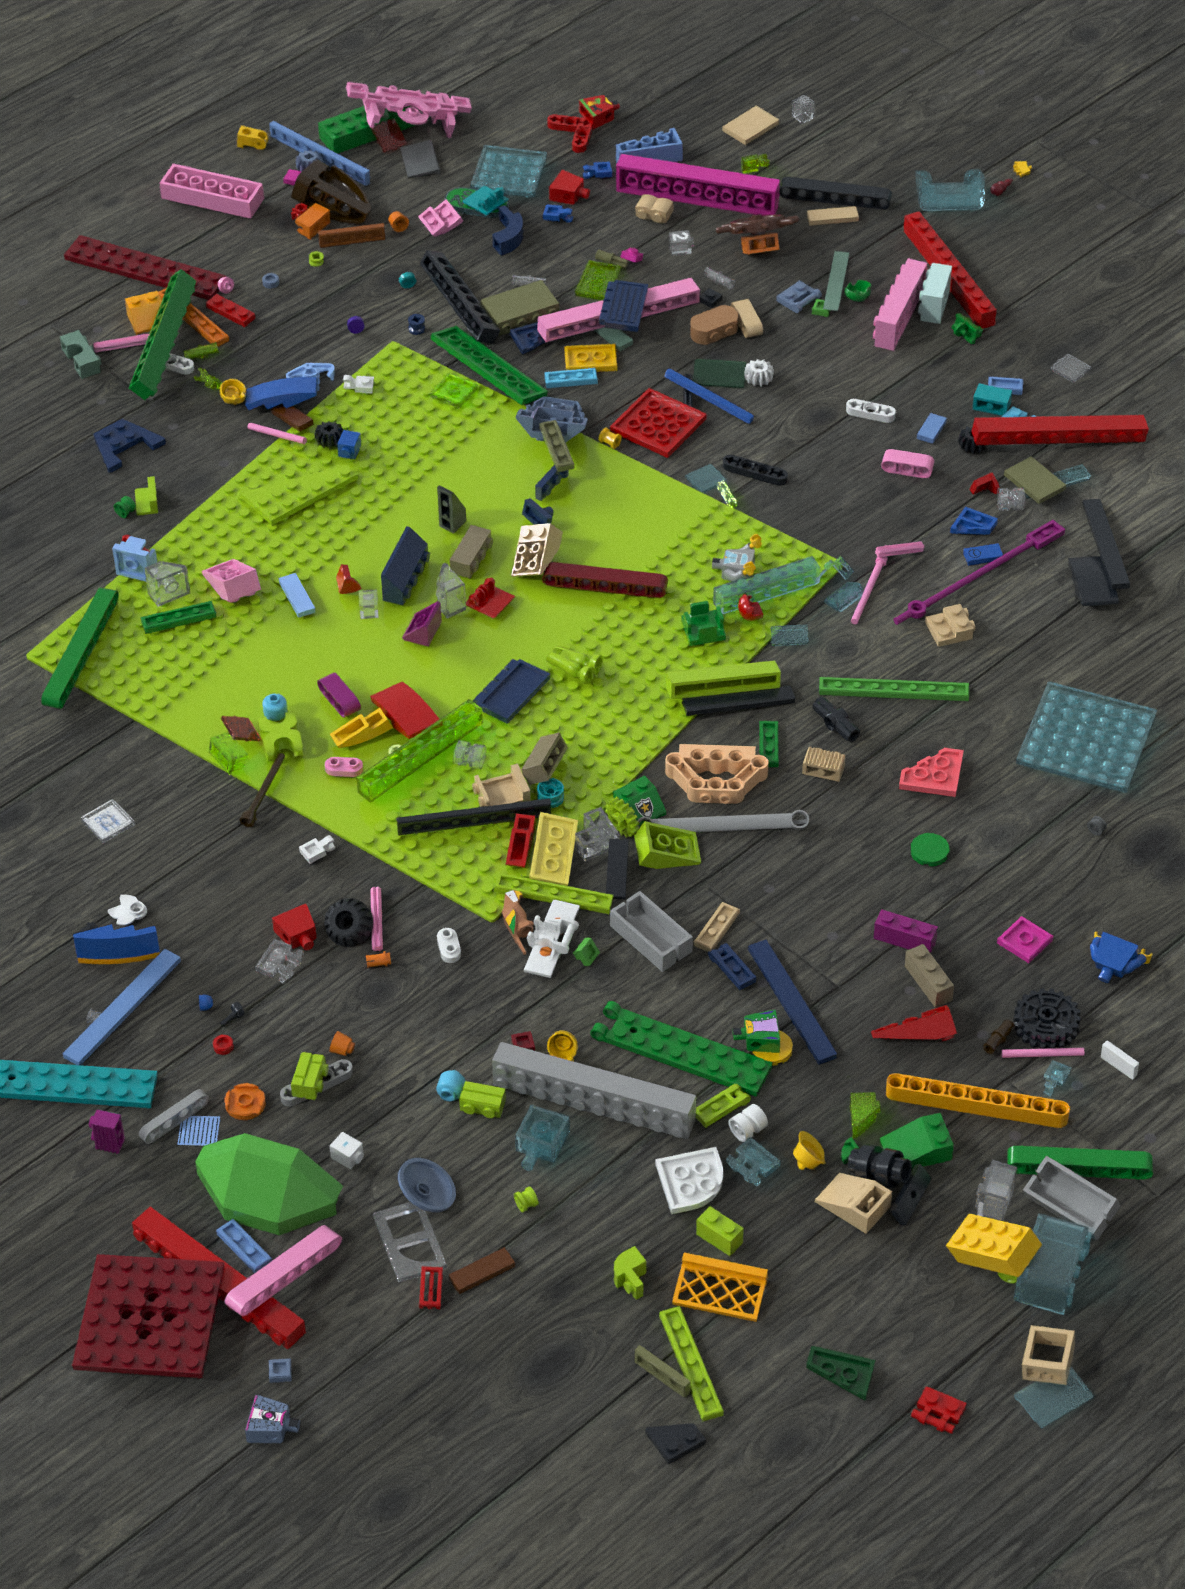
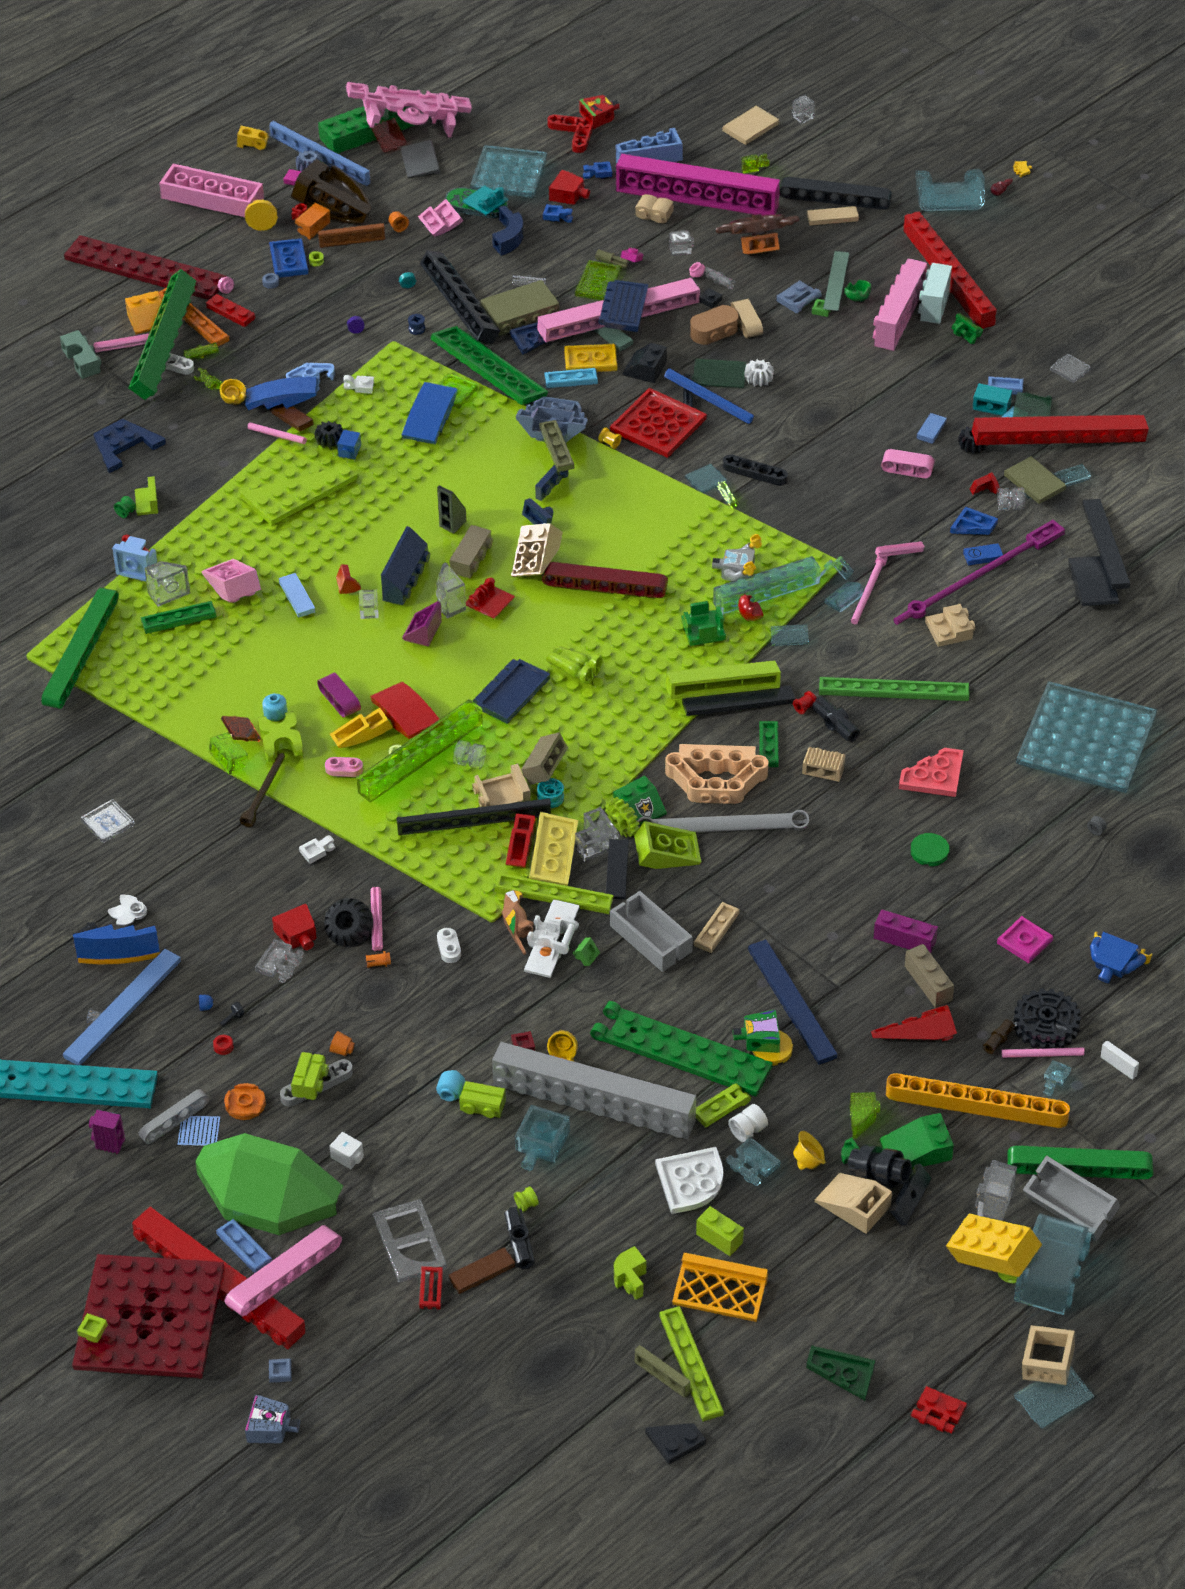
sand blue dish [398,1158,456,1212] -> none
dark blue plate [708,943,756,990] -> none
white beam [846,399,896,423] -> none
none -> lime tile [77,1313,108,1343]
none -> yellow tile [245,200,278,231]
none -> blue tile [269,238,309,278]
none -> blue slope [402,382,458,445]
none -> black piece [504,1207,535,1270]
none -> black slope [623,343,667,383]
none -> bright pink plate [689,262,705,278]
none -> red bush [793,691,817,714]
none -> clear green piece [1013,392,1052,417]

